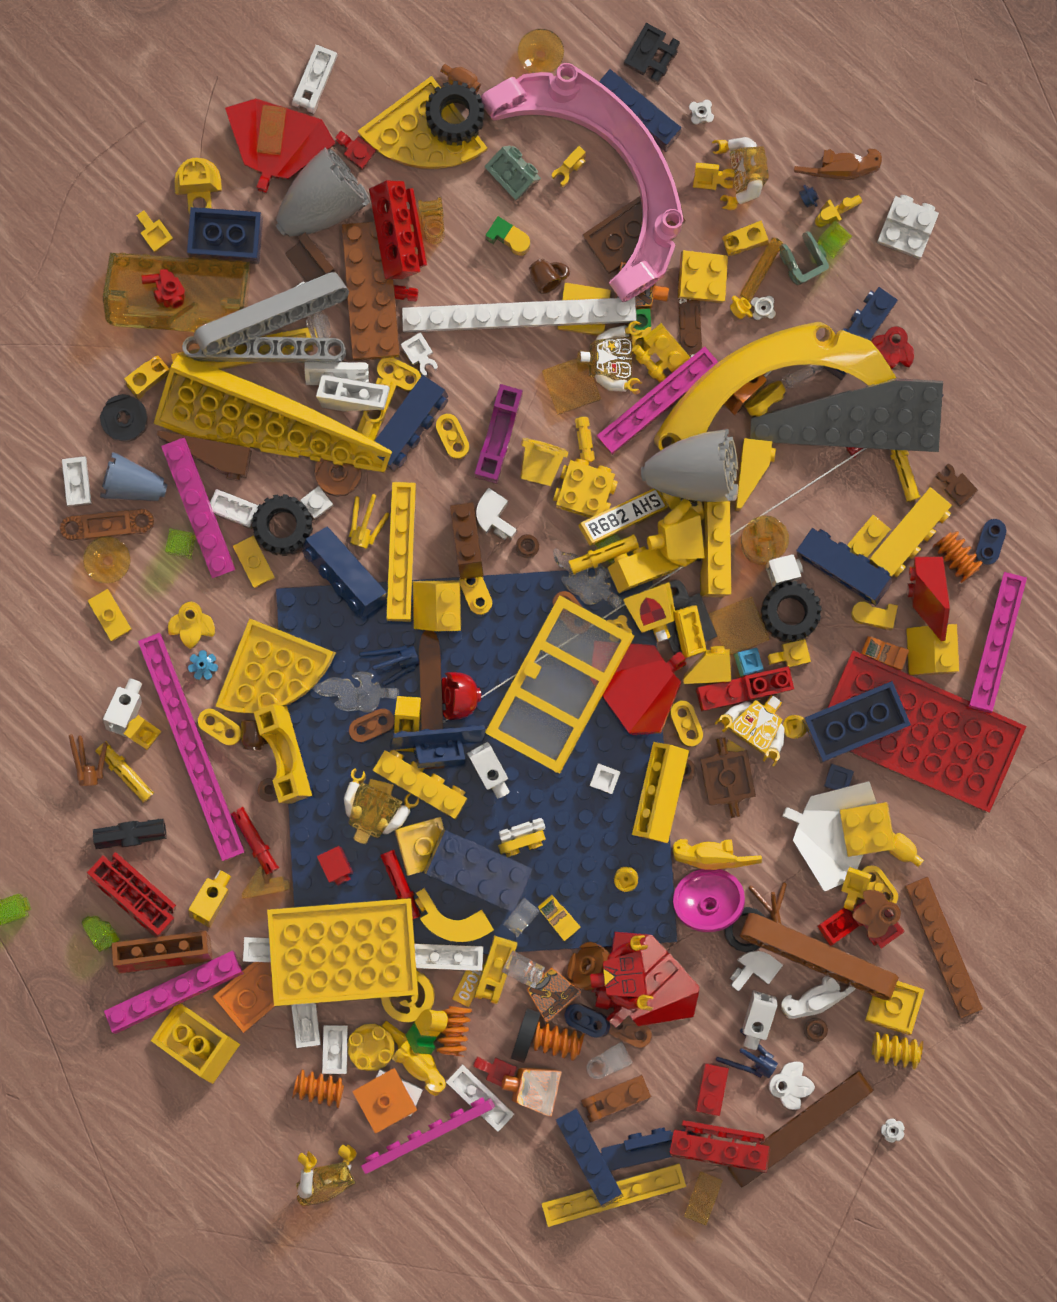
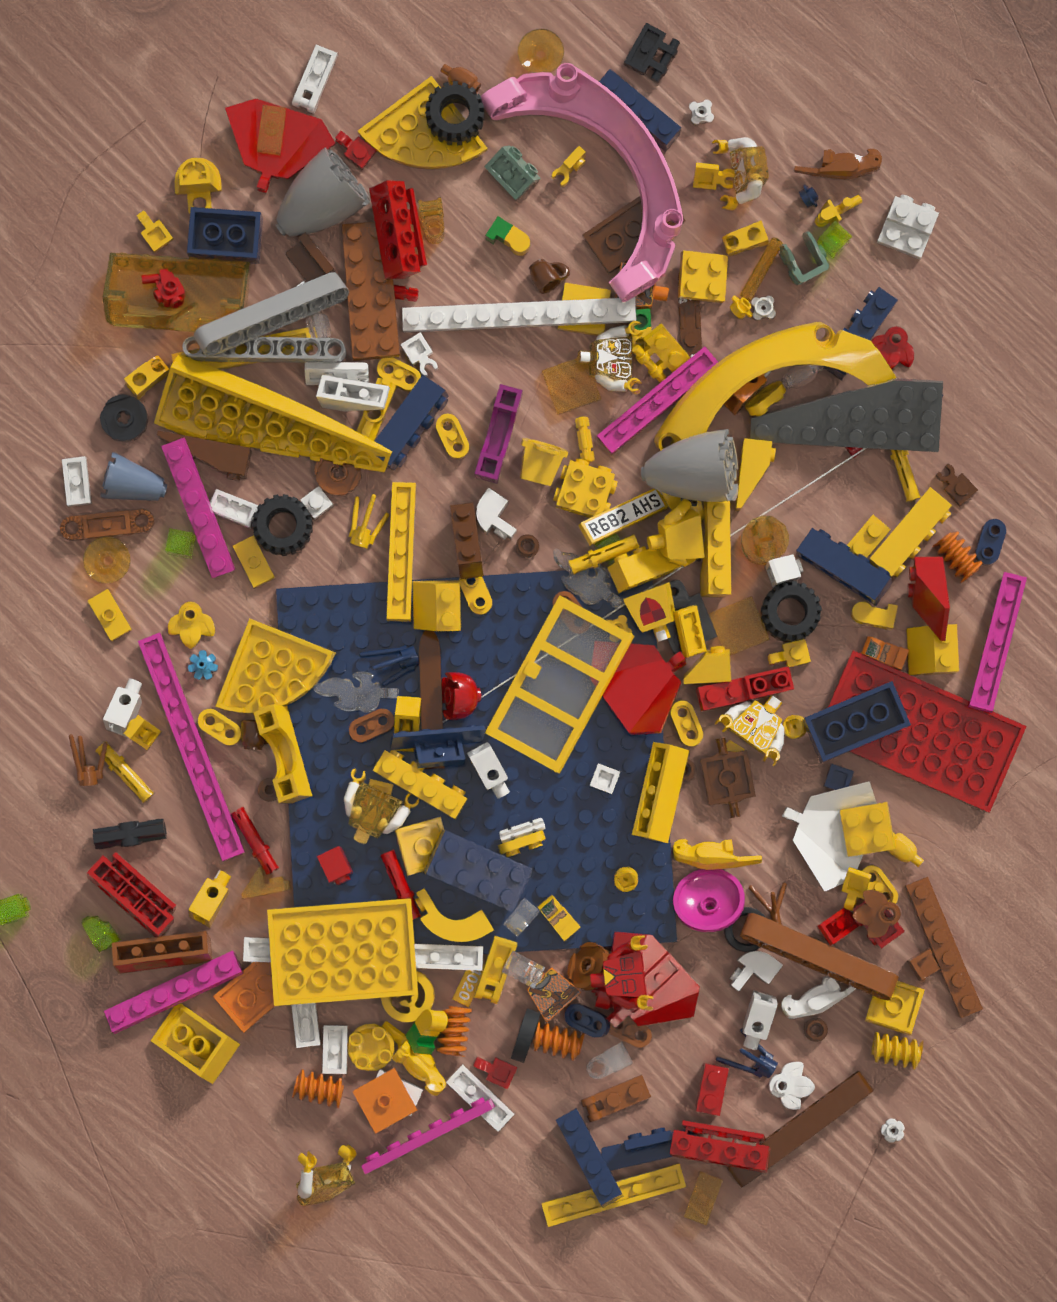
dark blue brick [302,526,387,618] -> none
torso [502,1068,561,1117] -> none
dark azure tile [734,648,764,677] -> none
none -> dark orange panel [907,948,940,981]

